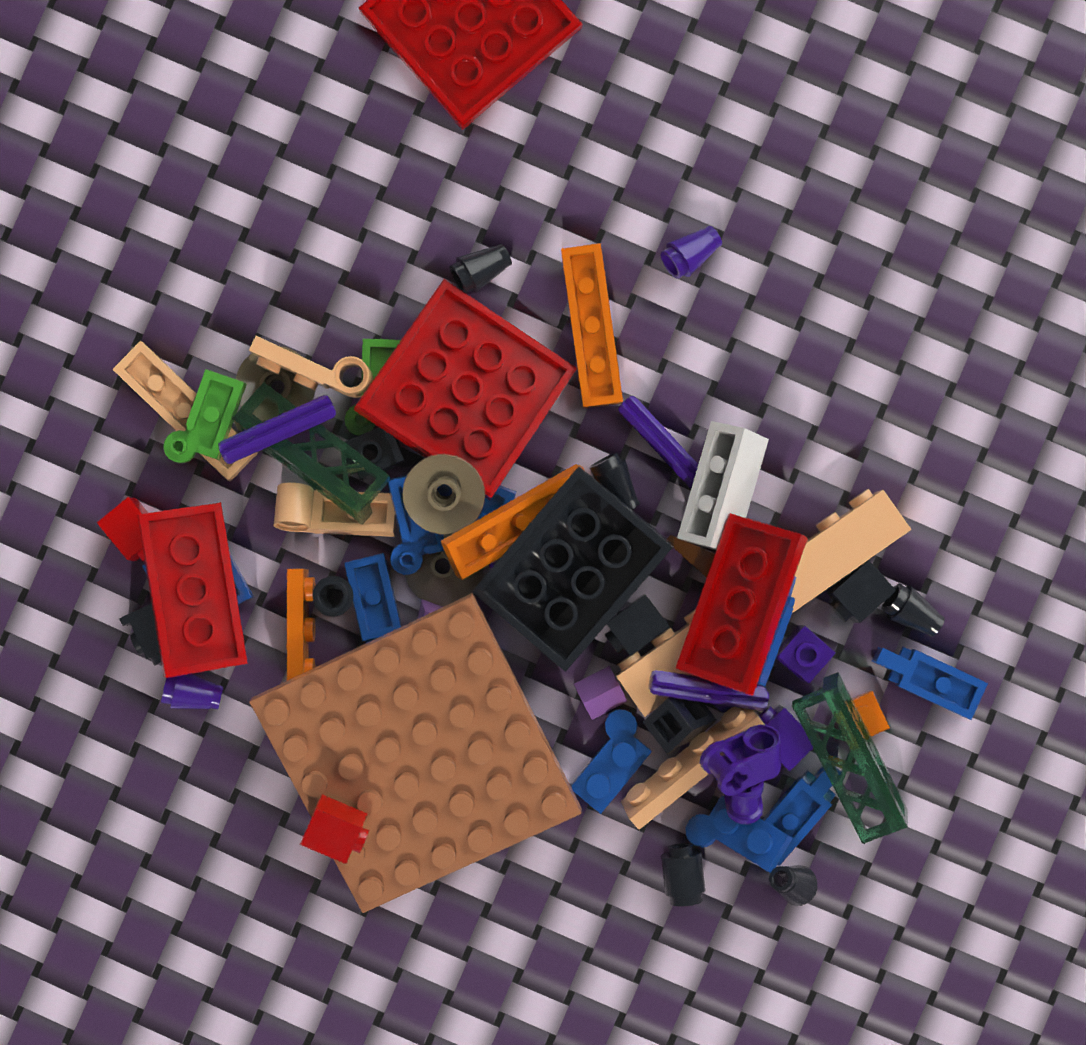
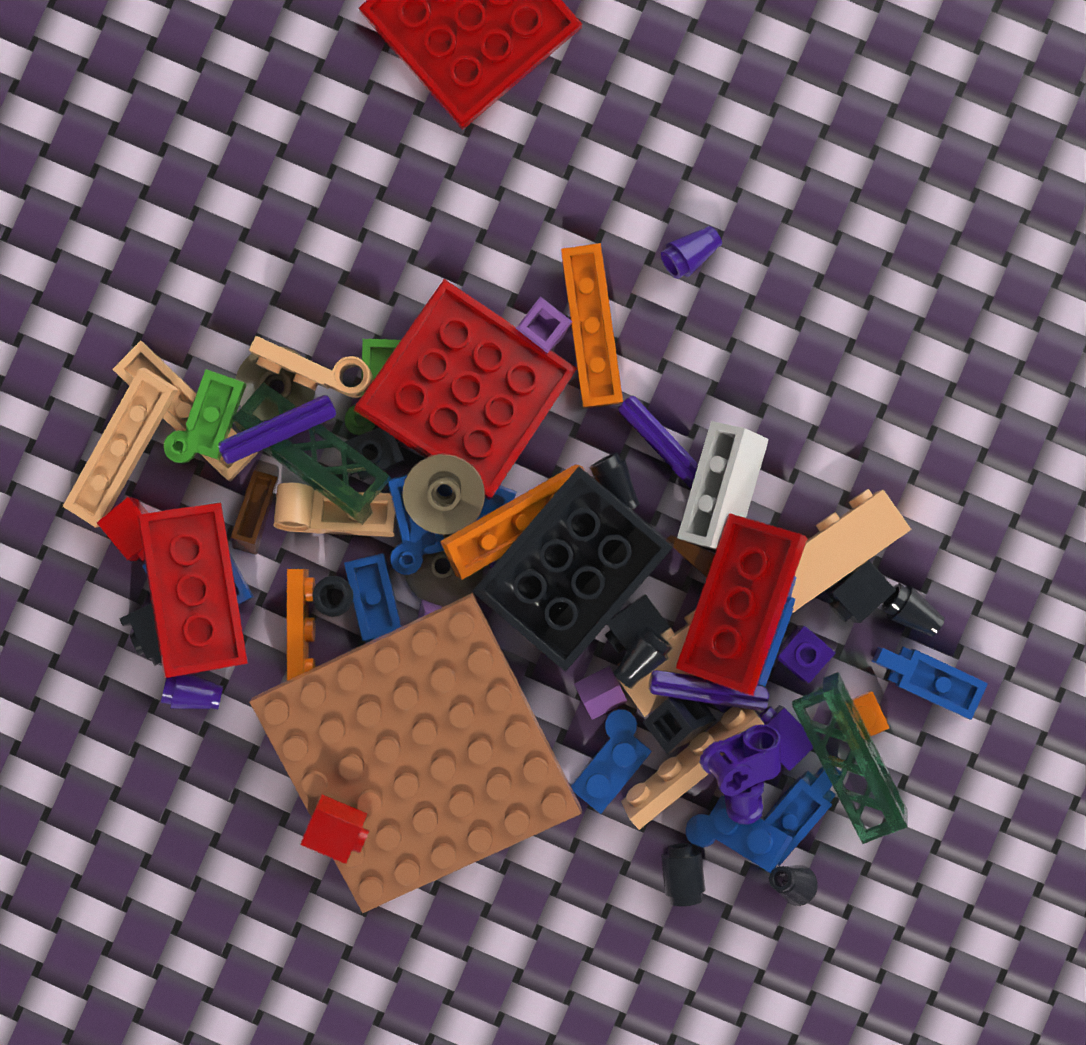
black cone [450,244,512,293] -> none
none -> light nougat plate [63,368,179,528]
none -> reddish brown piece [230,470,278,555]
none -> medium lavender slope [516,296,572,353]
none -> black cone [613,626,672,689]

